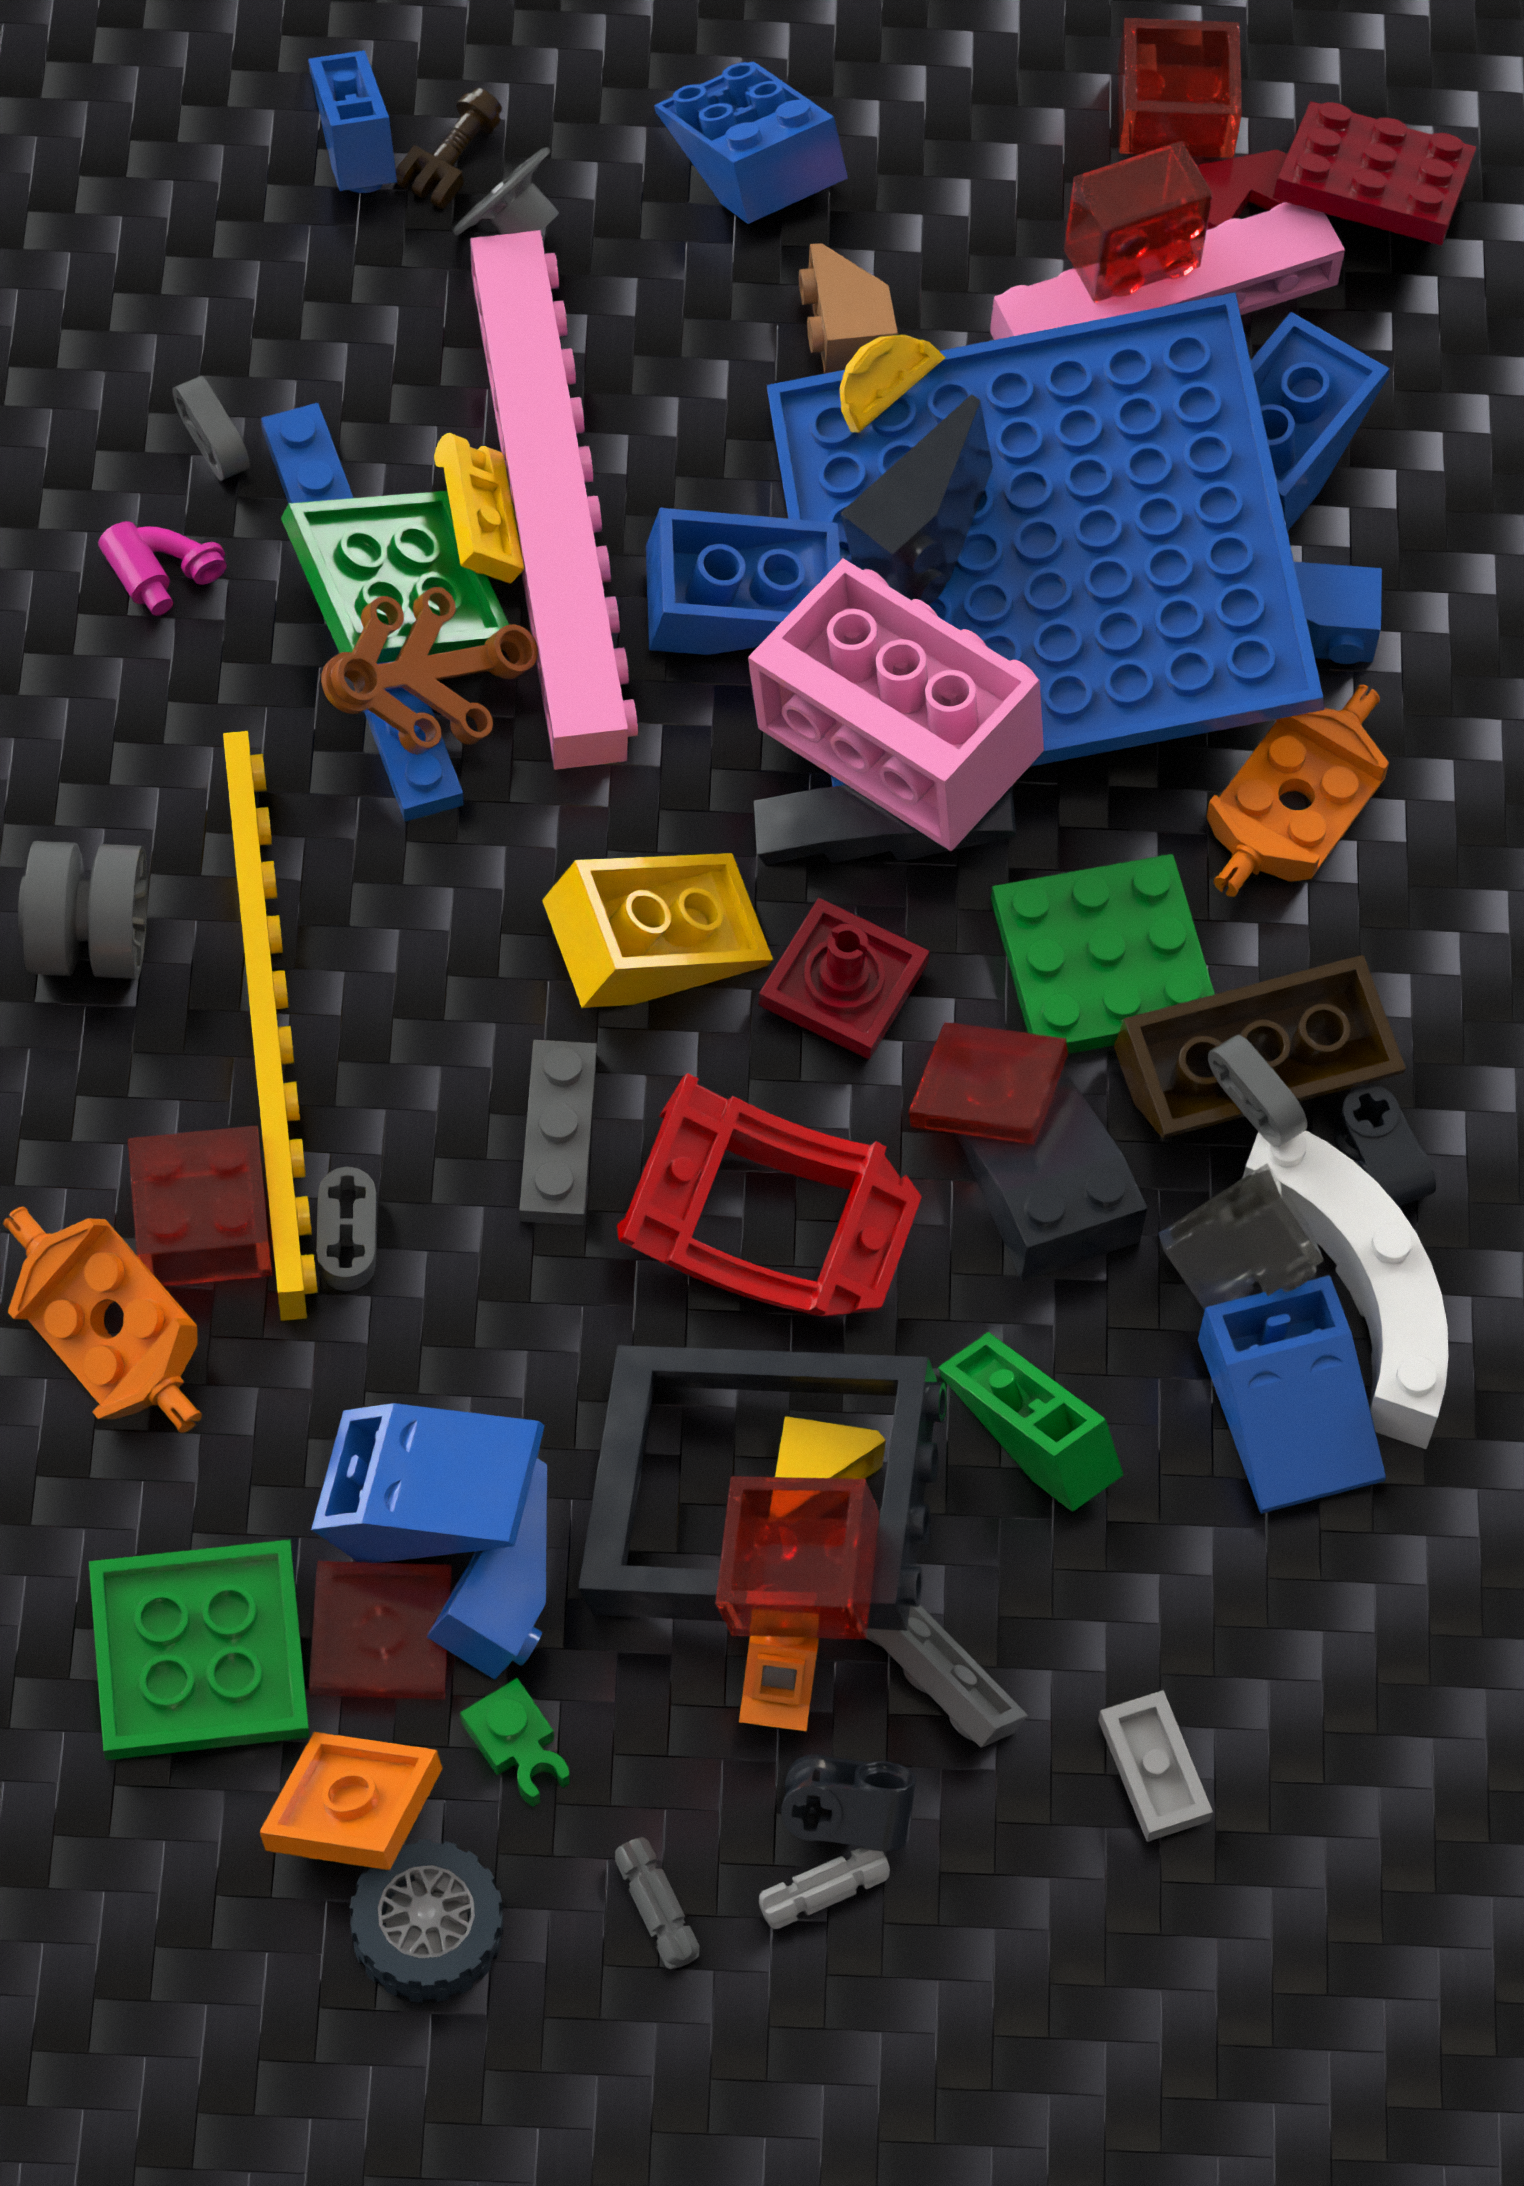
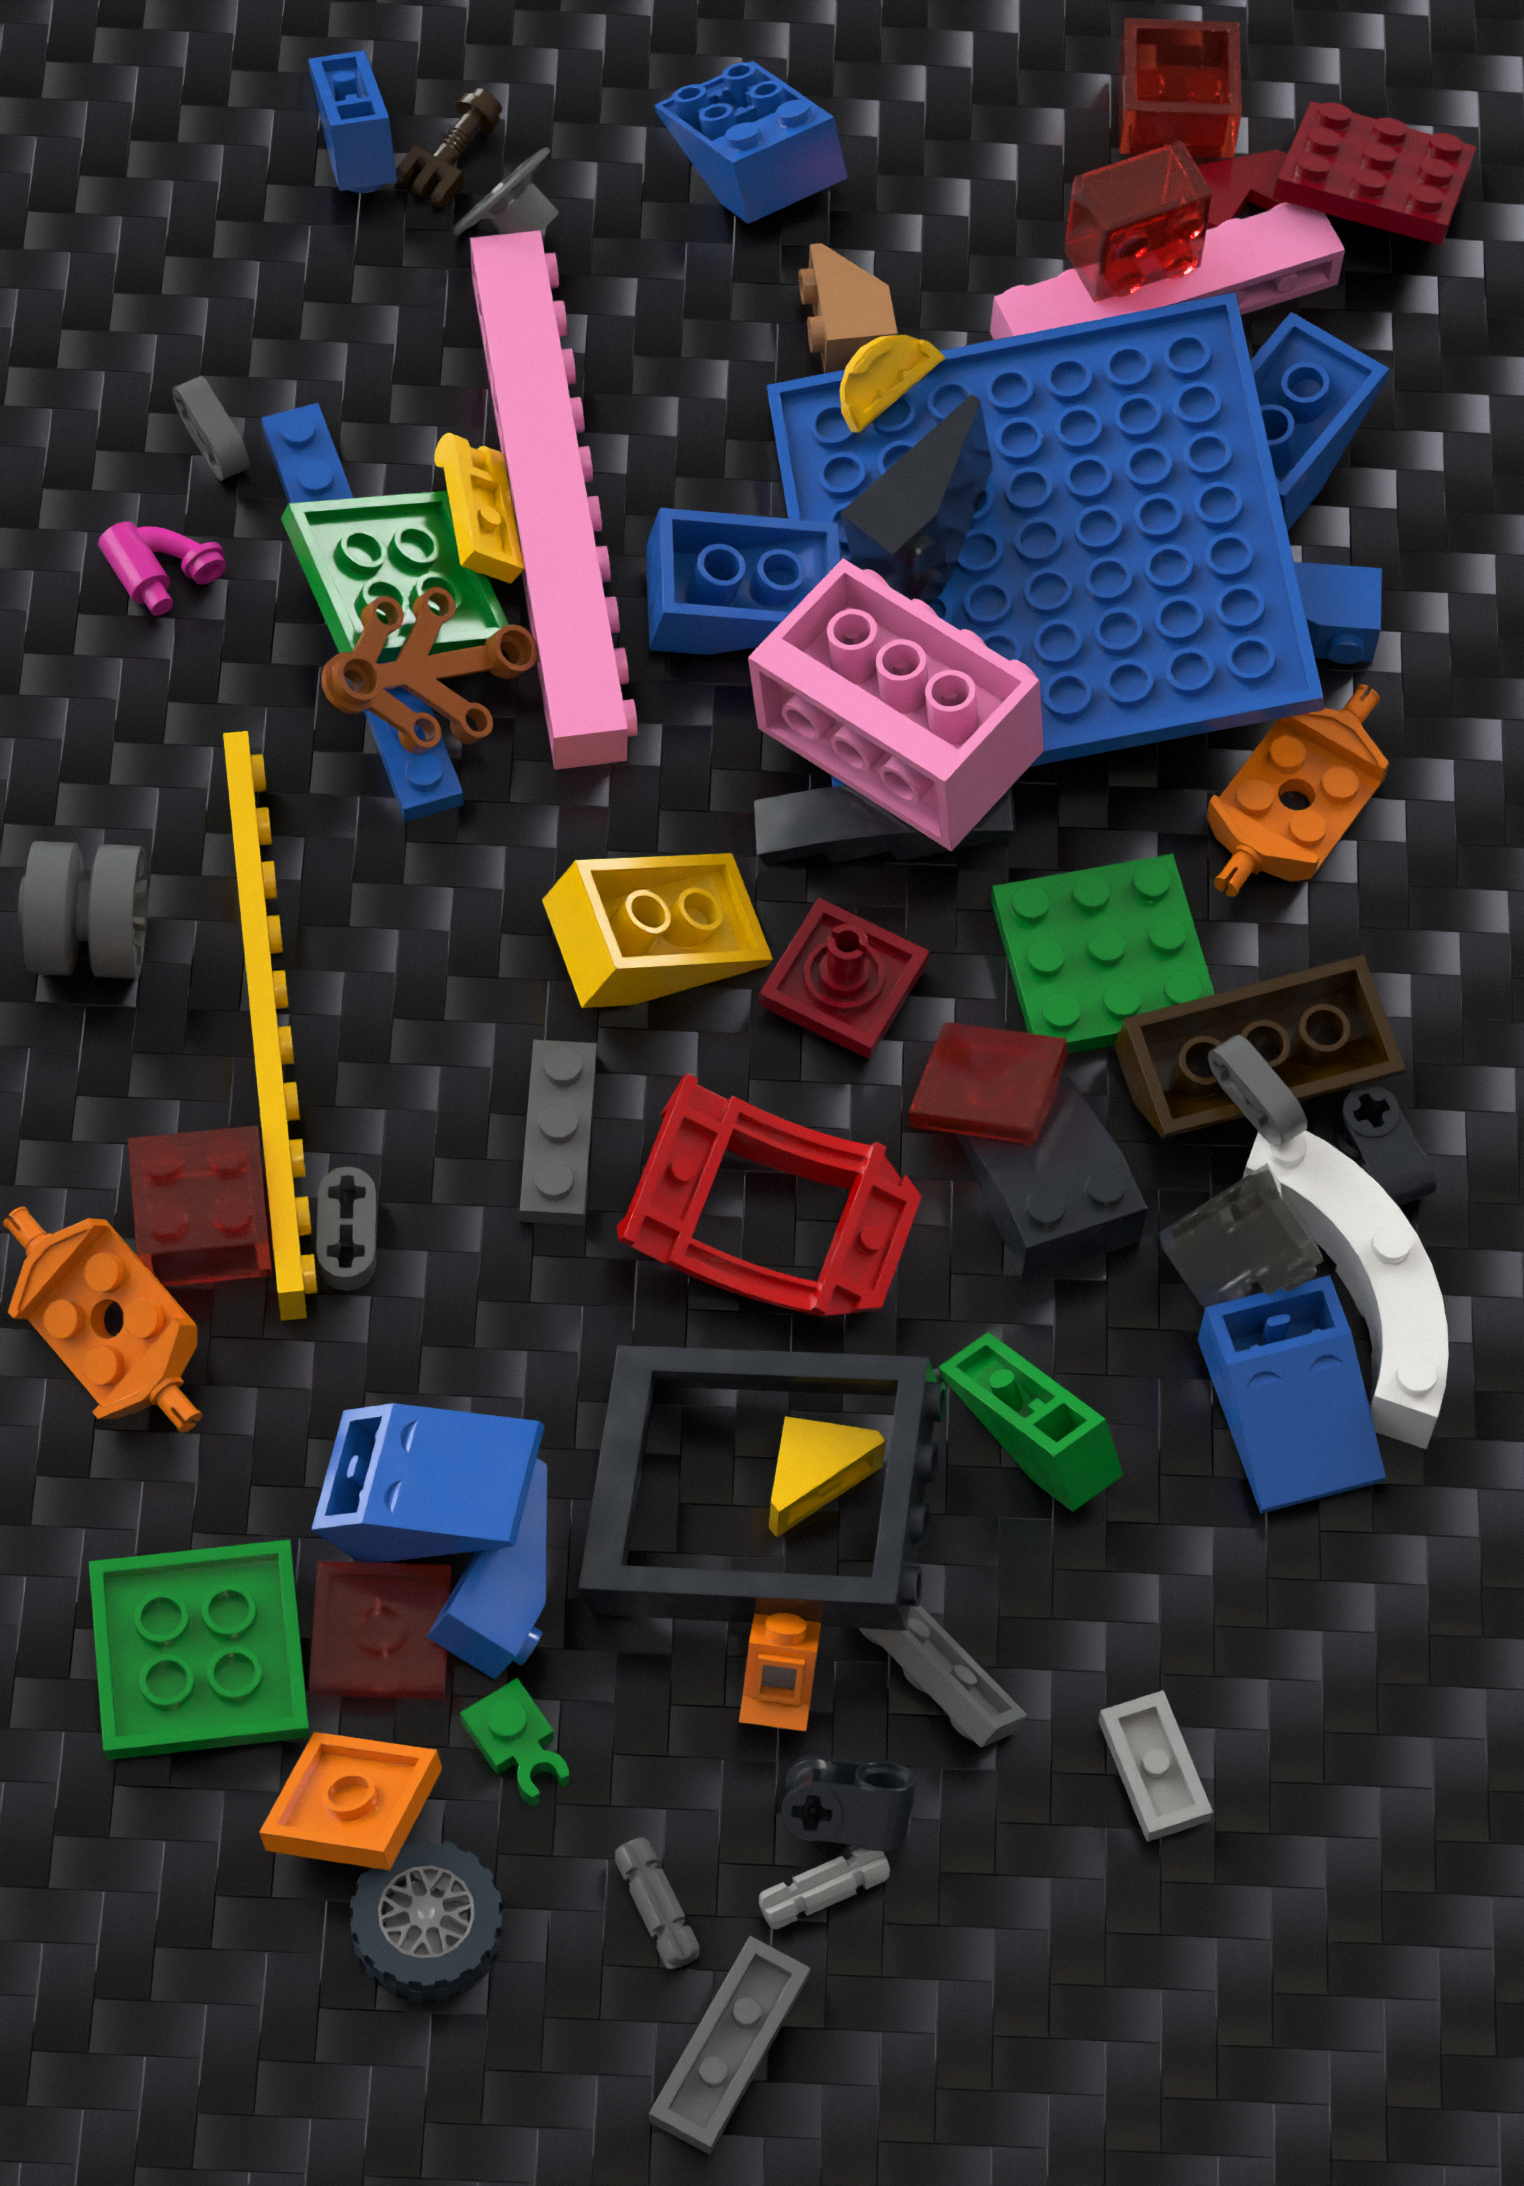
clear red piece [716,1476,879,1639] -> none
none -> dark grey plate [648,1936,811,2155]

